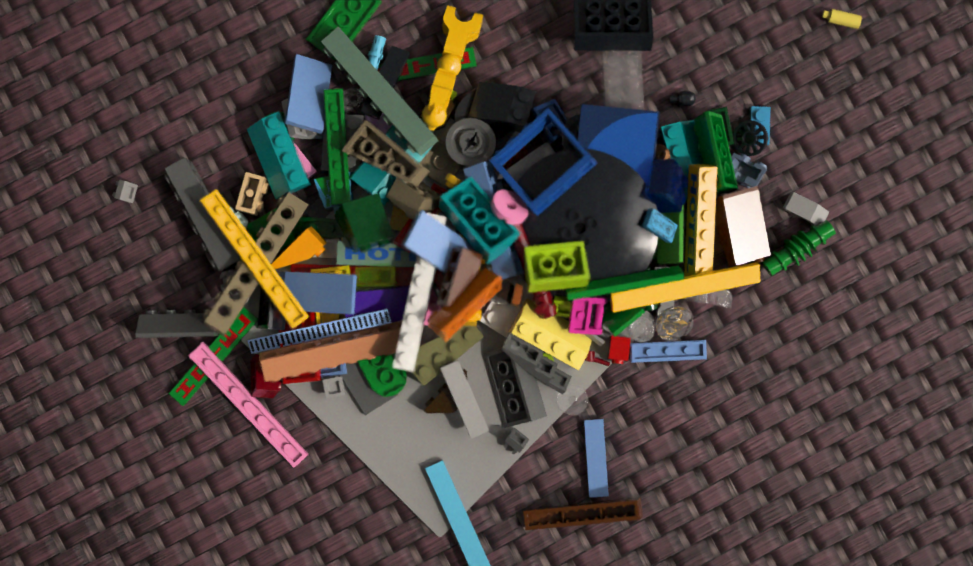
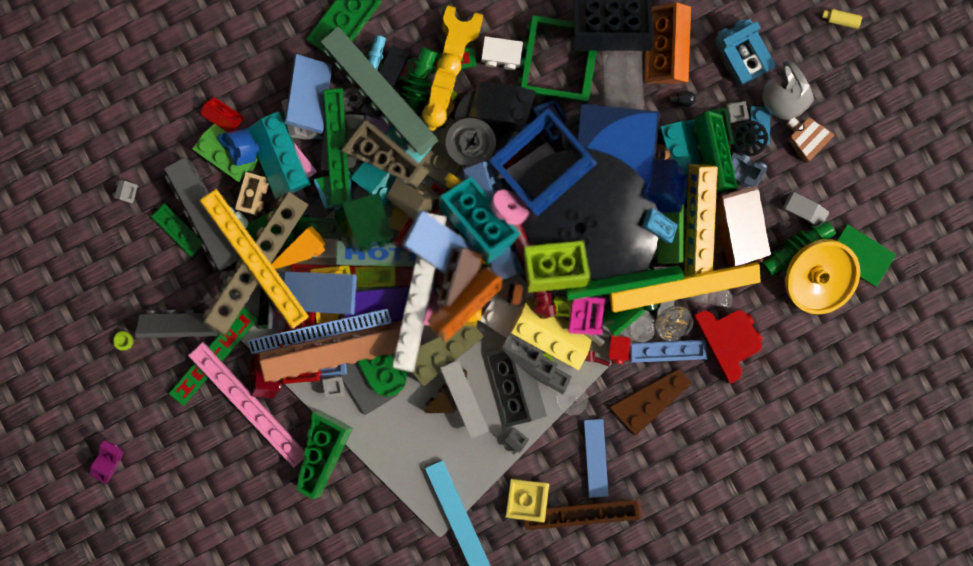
none -> magenta brick [90,441,124,485]
none -> lime tile [113,331,134,351]
none -> green tile [151,203,203,257]
none -> bright green slope [193,124,260,184]
none -> red slope [200,97,245,132]
none -> blue cylinder [216,128,259,166]
none -> green wedge [296,411,353,499]
none -> green piece [400,47,437,115]
none -> white brick [482,37,523,70]
none -> light yellow tile [506,479,549,522]
none -> green window [518,15,597,104]
none -> reddish brown wing [609,369,692,435]
none -> orange slope [644,2,691,84]
none -> red brick [692,310,763,384]
none -> dark azure brick [714,19,776,87]
none -> light grey tile [726,101,749,124]
none -> light grey piece [762,60,814,120]
none -> yellow dish [785,239,860,314]
none -> nougat torso [786,118,834,163]
none -> green tile [837,224,897,287]

